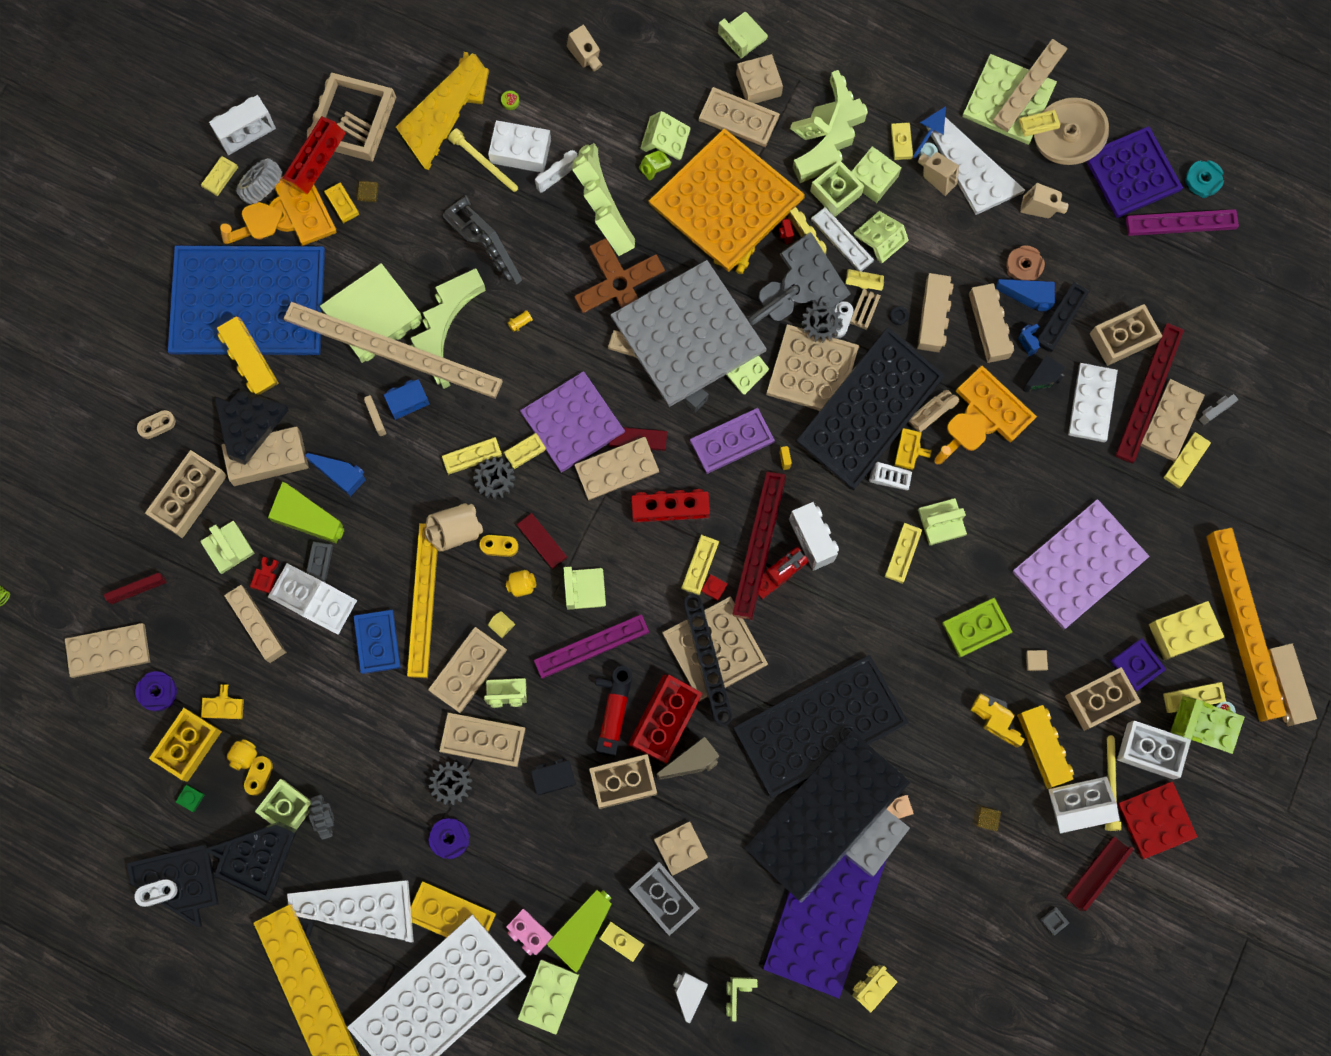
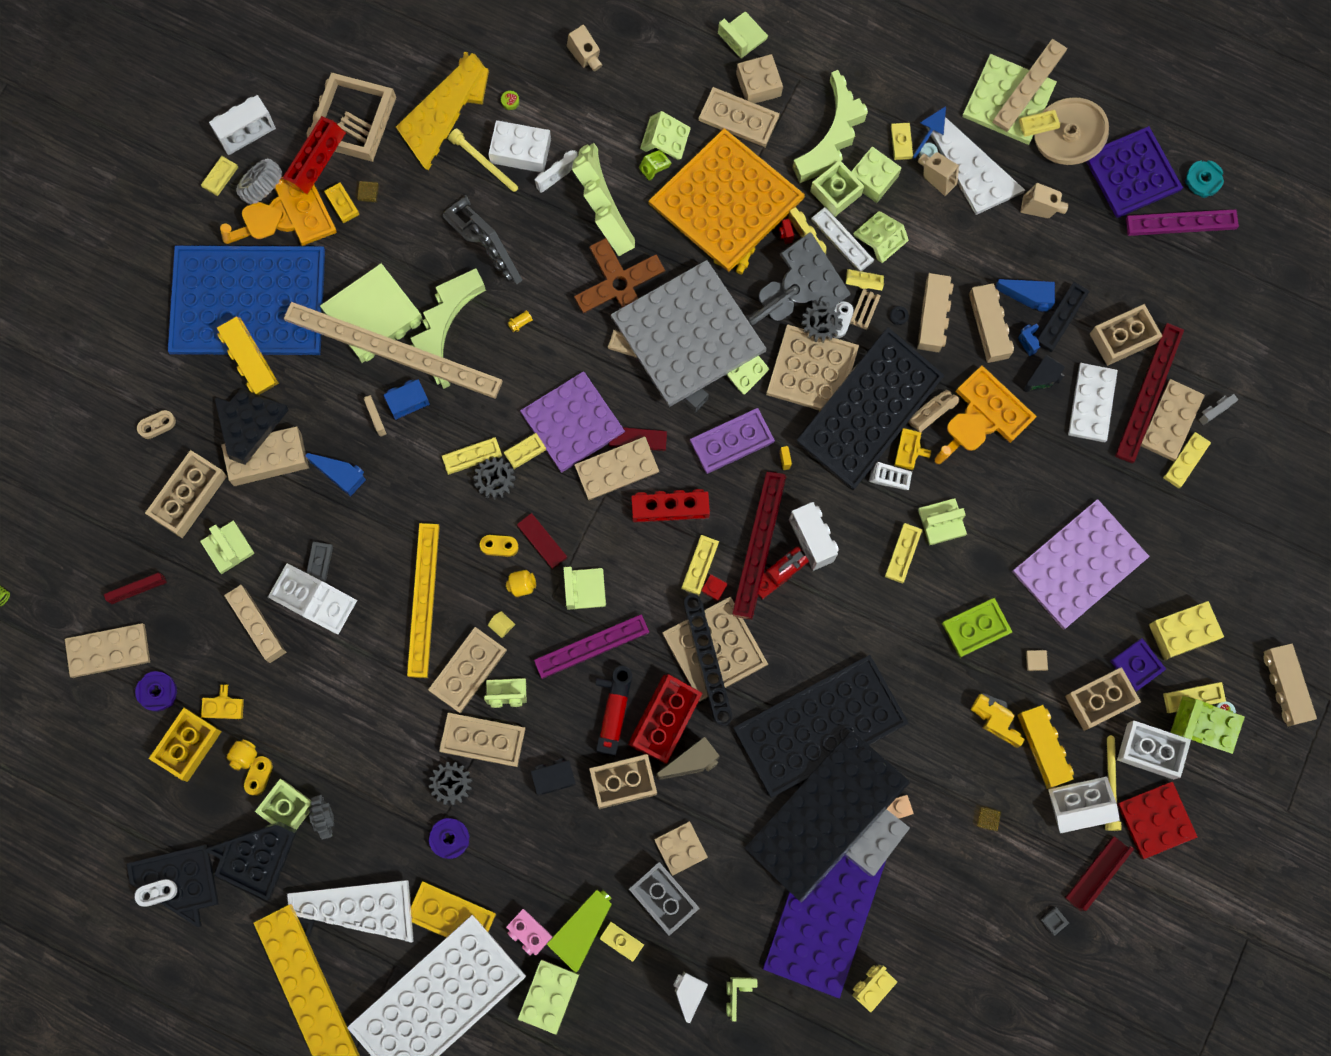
green plate [176,785,205,812] -> none
red plate [250,557,279,594] -> none
lime slope [268,482,344,543] -> none
blue plate [354,610,401,674] -> none
tan cylinder [425,503,483,551] -> none
yellowish green bracket [790,101,840,140] -> none
nougat plate [1006,246,1045,281] -> none
light orange brick [1206,528,1287,722] -> none

